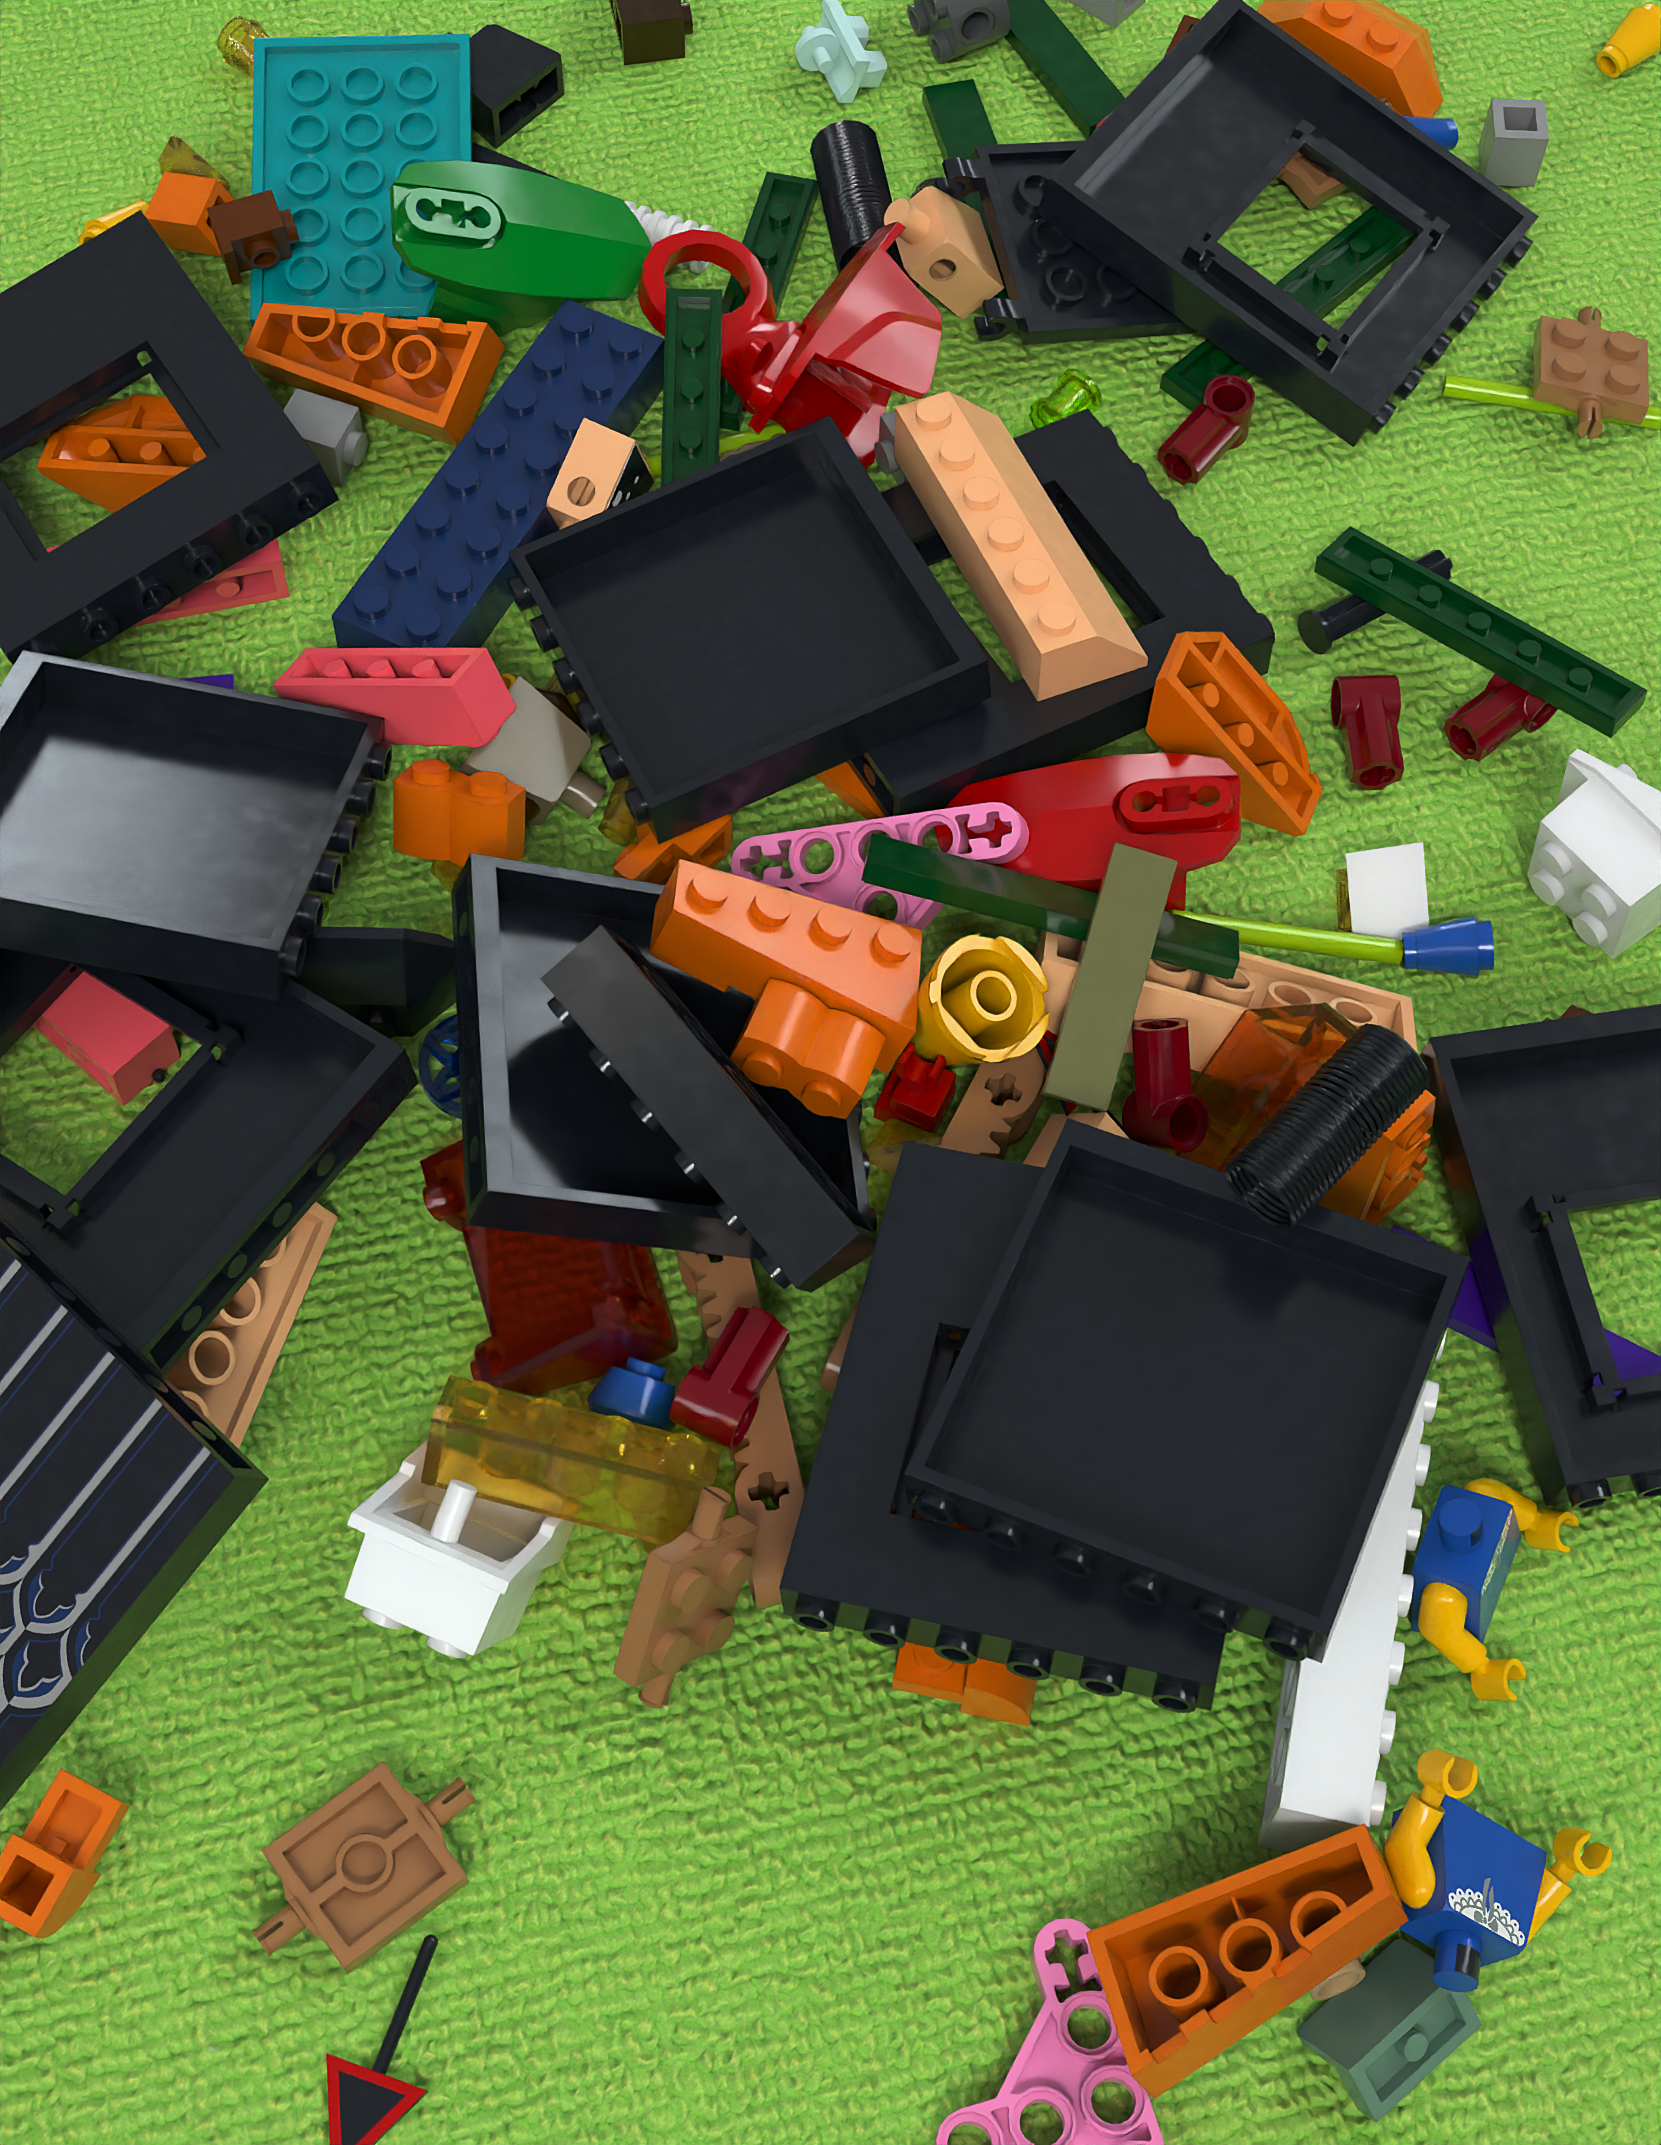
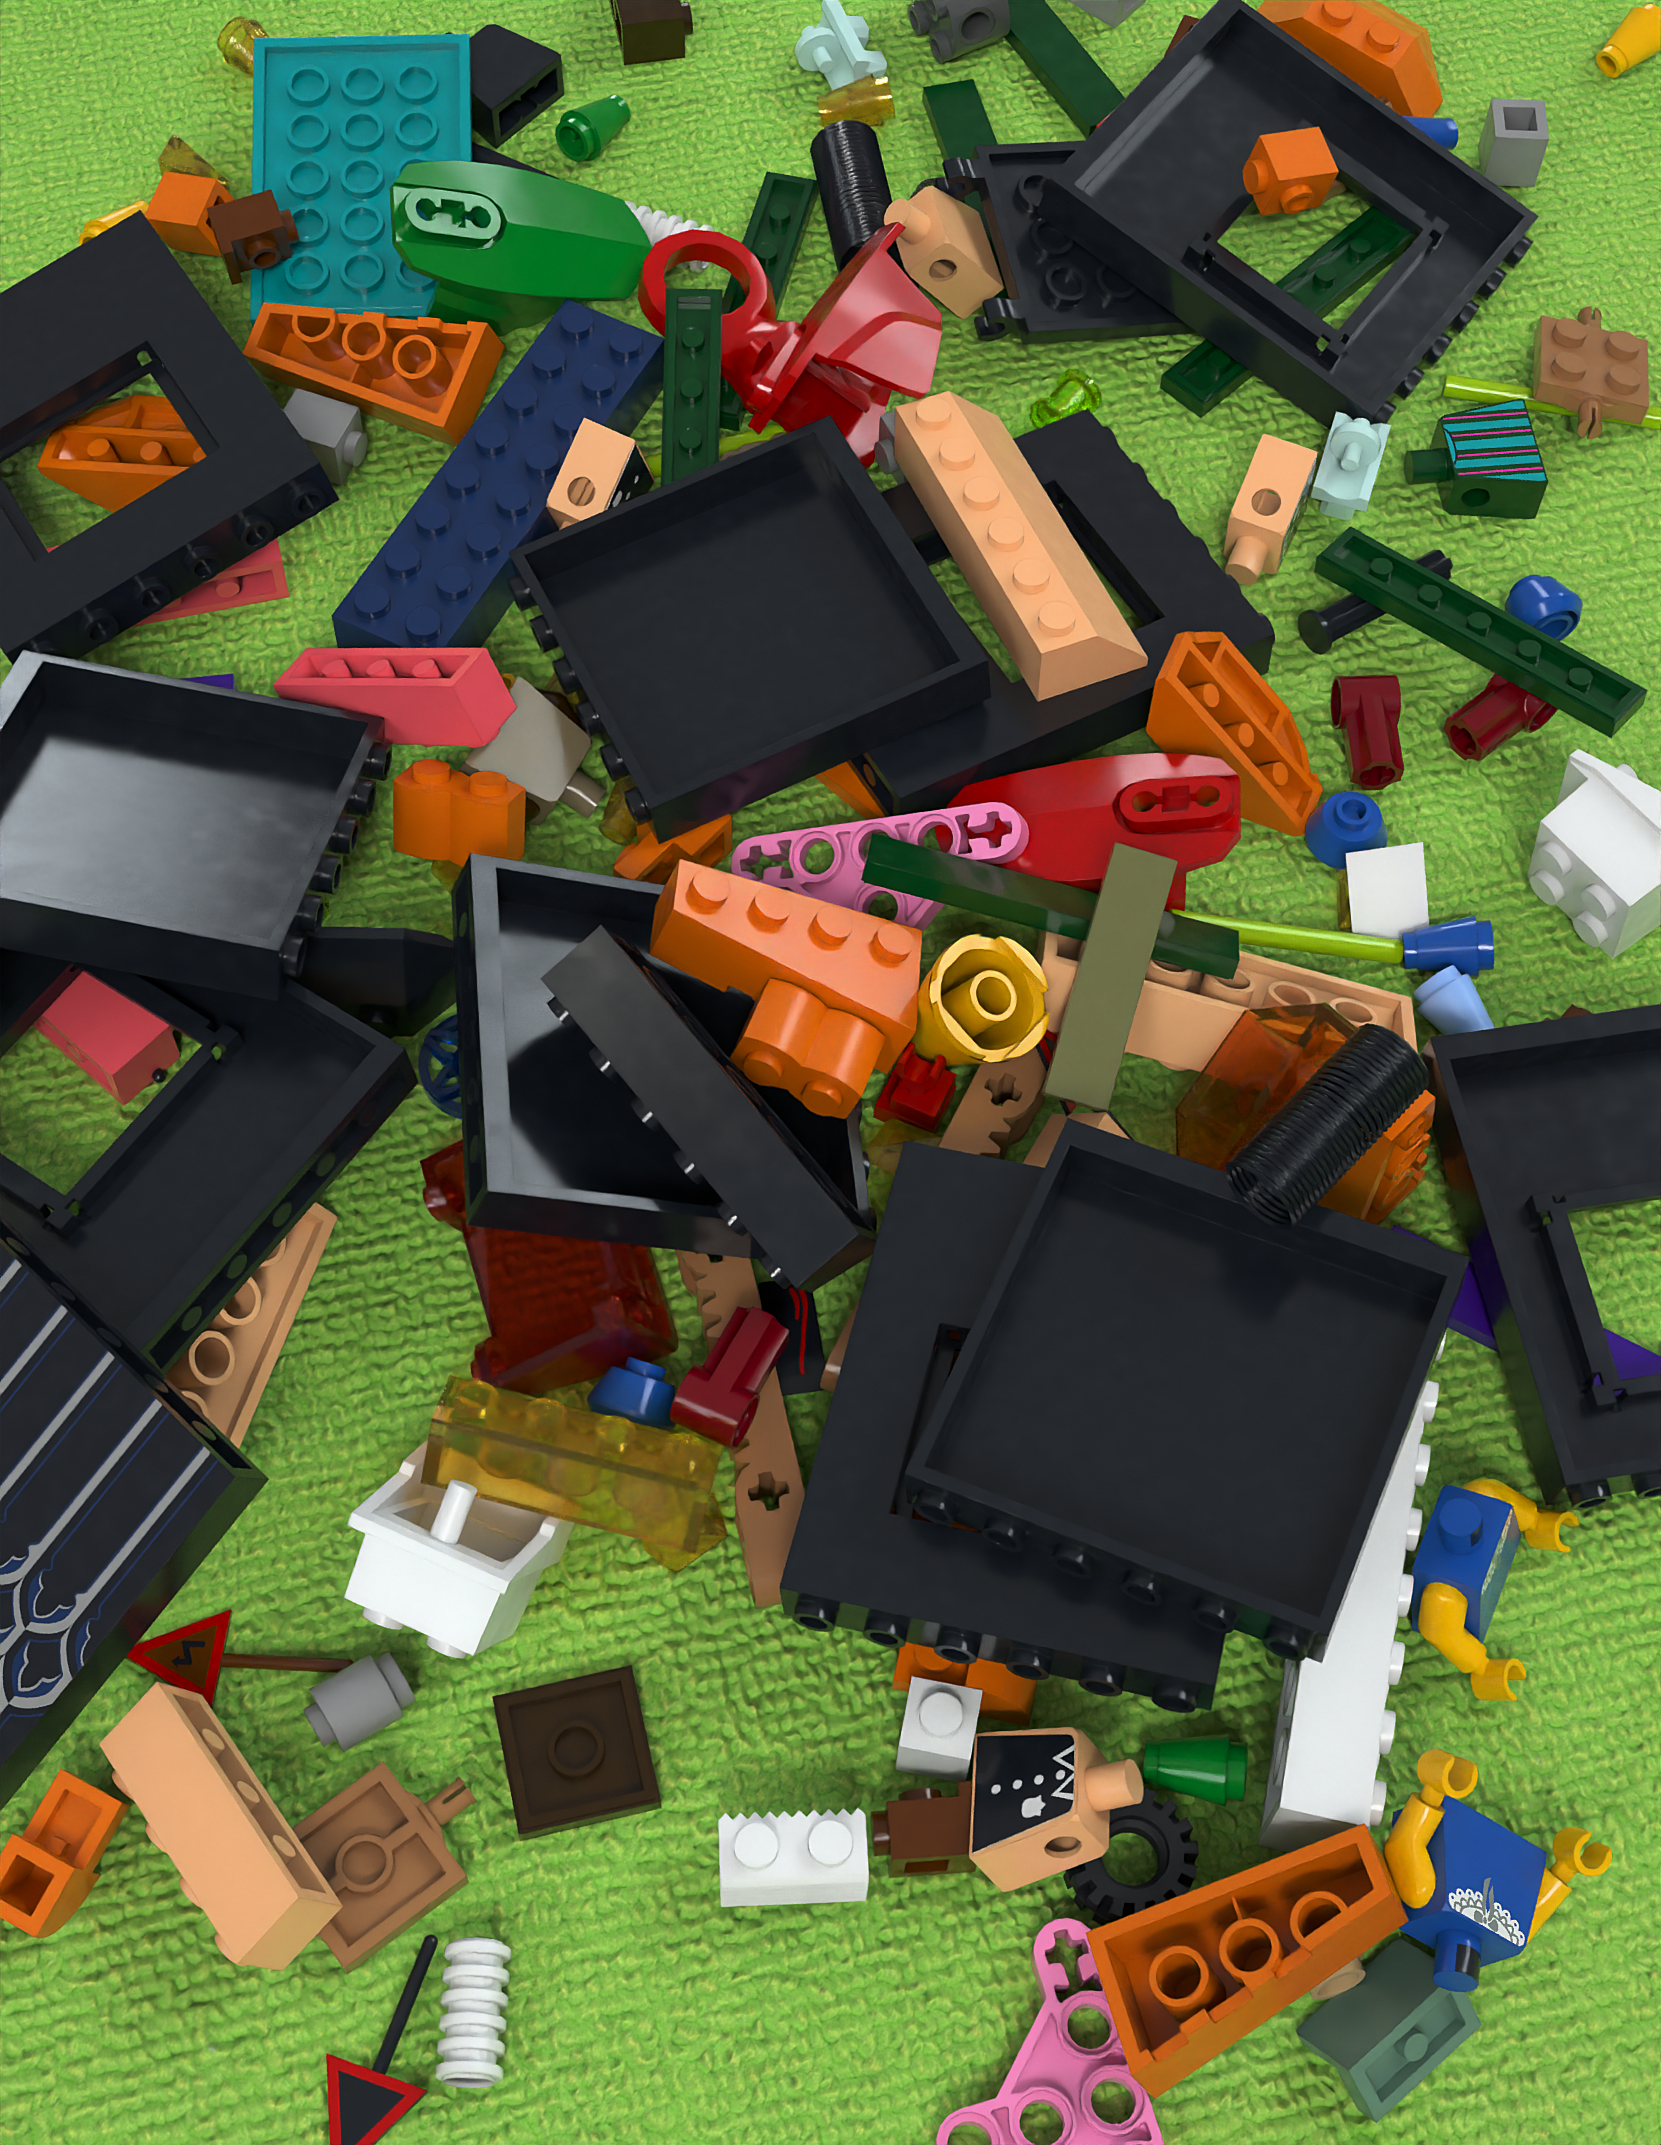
medium nougat plate [613,1486,760,1708] -> none
dark red piece [1122,1018,1209,1153] -> none
dark red piece [1157,375,1255,486] -> none
none -> light nougat brick [99,1682,343,1971]
none -> piece [125,1609,354,1709]
none -> light grey brick [303,1651,416,1752]
none -> white piece [435,1937,511,2088]
none -> dark brown tile [492,1665,662,1841]
none -> green cone [555,94,631,162]
none -> white brick [718,1808,869,1907]
none -> black sticker [758,1281,825,1396]
none -> clear yellow cone [816,73,896,129]
none -> reddish brown brick [871,1781,977,1878]
none -> white brick [895,1676,983,1783]
none -> torso [969,1727,1144,1892]
none -> black tyre [1063,1788,1199,1926]
none -> green cone [1143,1734,1248,1807]
none -> light nougat torso [1223,433,1318,585]
none -> orange brick [1242,127,1339,216]
none -> blue cone [1305,791,1388,871]
none -> light aqua hips [1310,411,1391,521]
none -> dark green torso [1404,399,1548,519]
none -> light blue cone [1413,965,1495,1036]
none -> blue cone [1504,575,1583,641]

